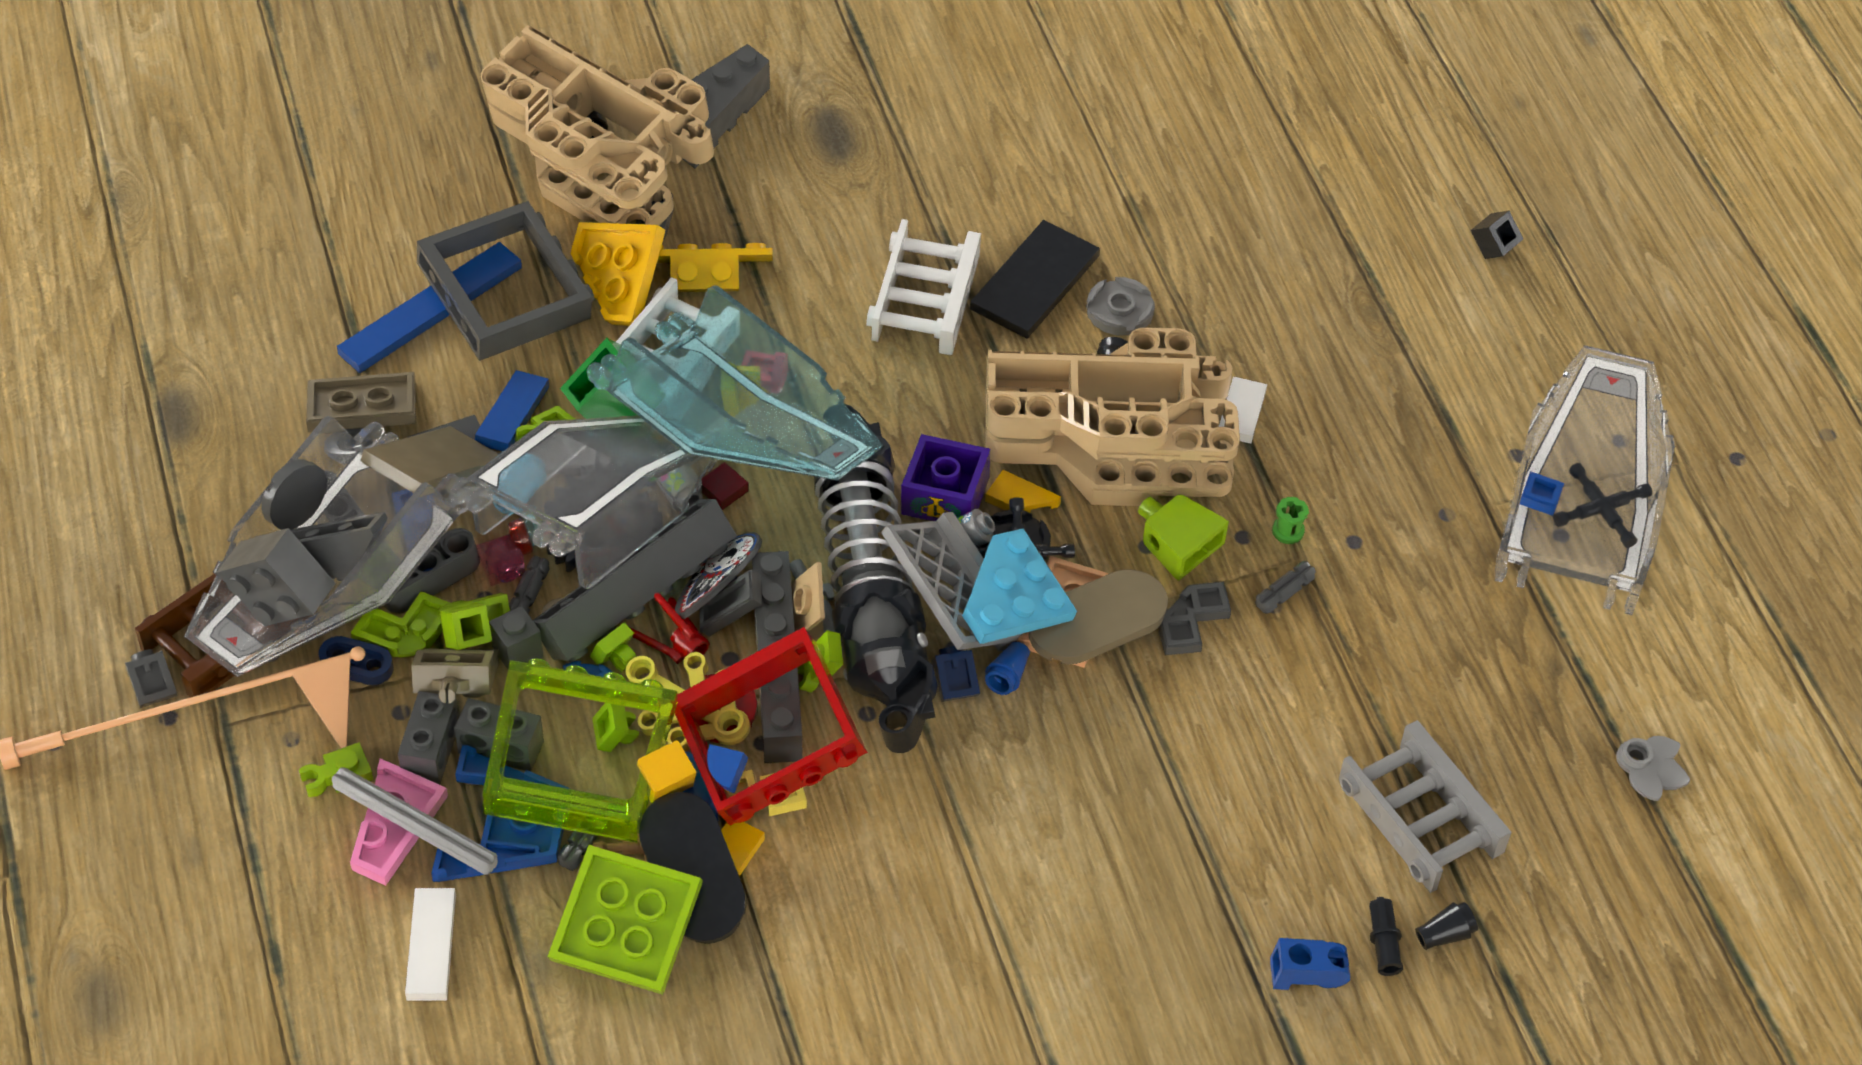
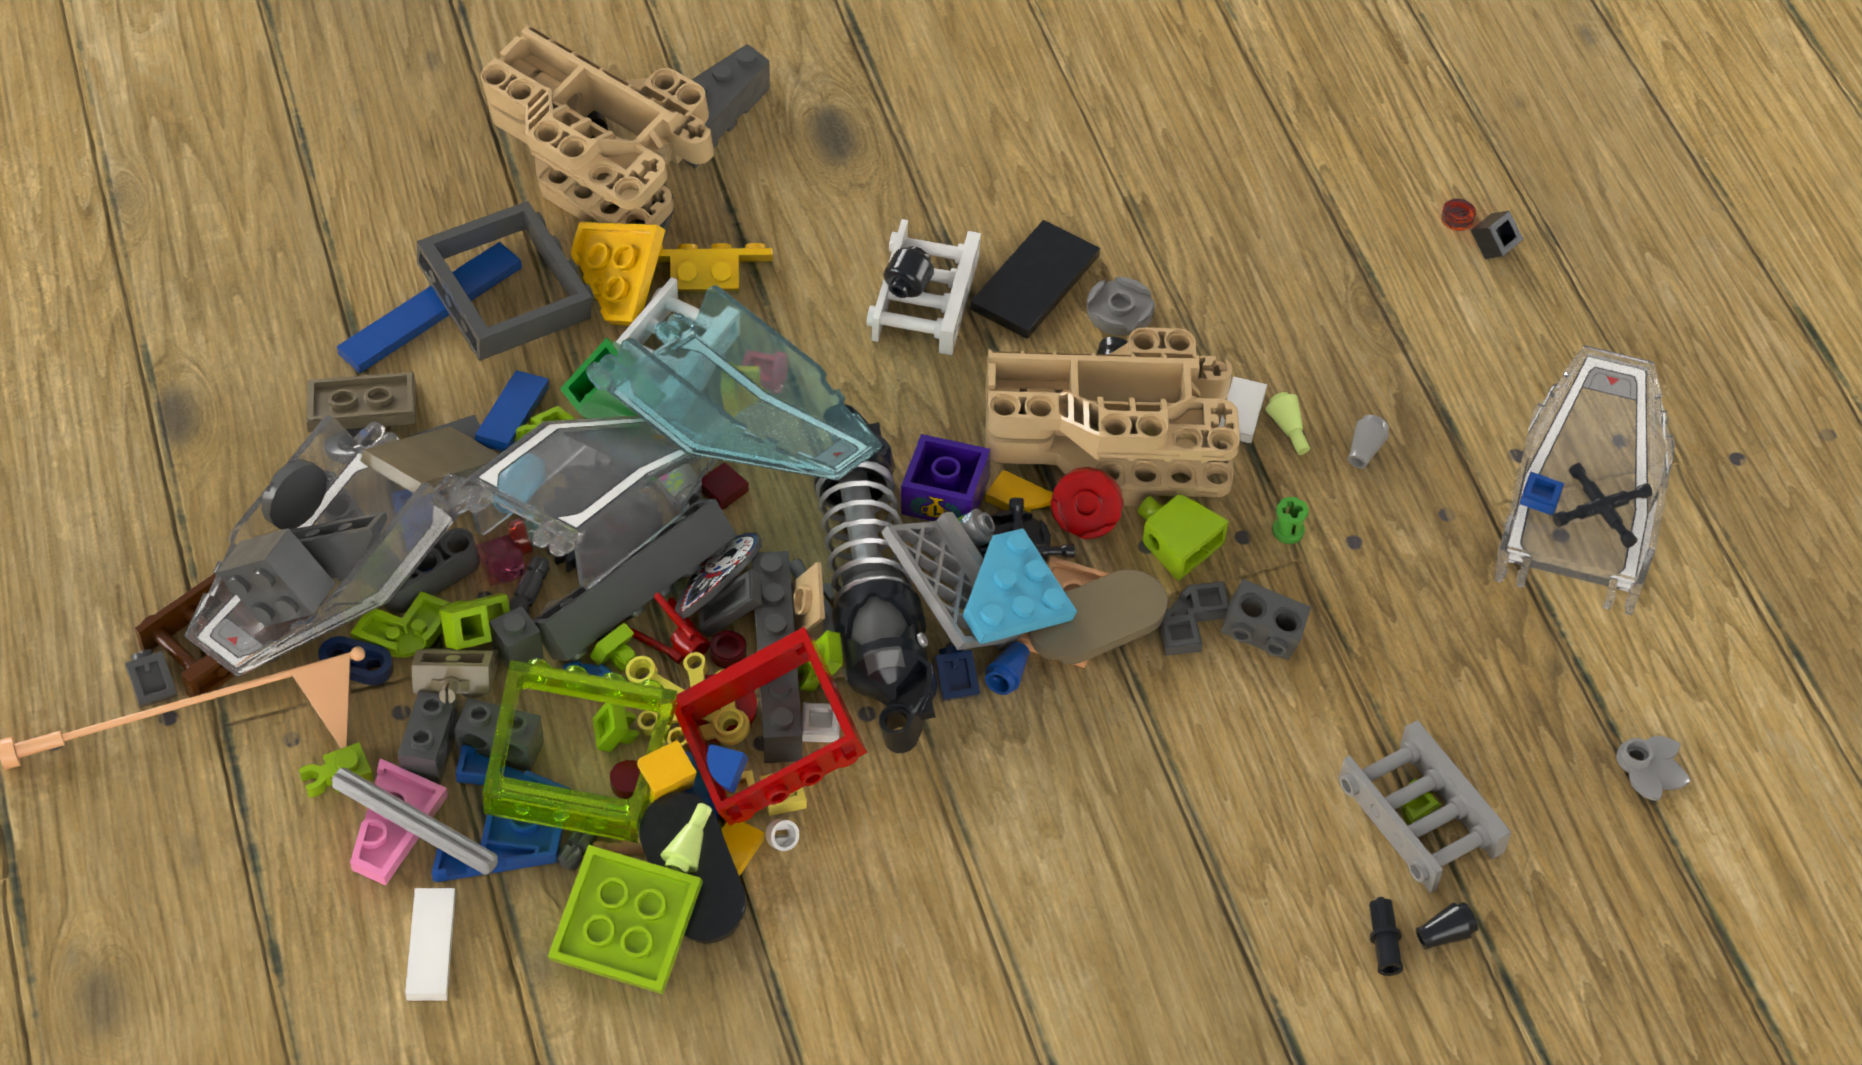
dark grey axle [1255,561,1316,614] -> none
blue leg [1270,938,1350,990] -> none
none -> dark red tile [610,760,649,800]
none -> yellowish green cone [661,803,712,874]
none -> dark red tile [709,631,747,668]
none -> white hinge [765,818,799,851]
none -> white tile [802,702,840,742]
none -> black head [883,246,934,298]
none -> red tile [1050,467,1124,540]
none -> dark grey brick [1220,579,1311,660]
none -> yellowish green cone [1265,392,1310,455]
none -> light grey cone [1347,415,1389,469]
none -> lime tile [1401,778,1441,825]
none -> clear red tile [1441,199,1476,231]

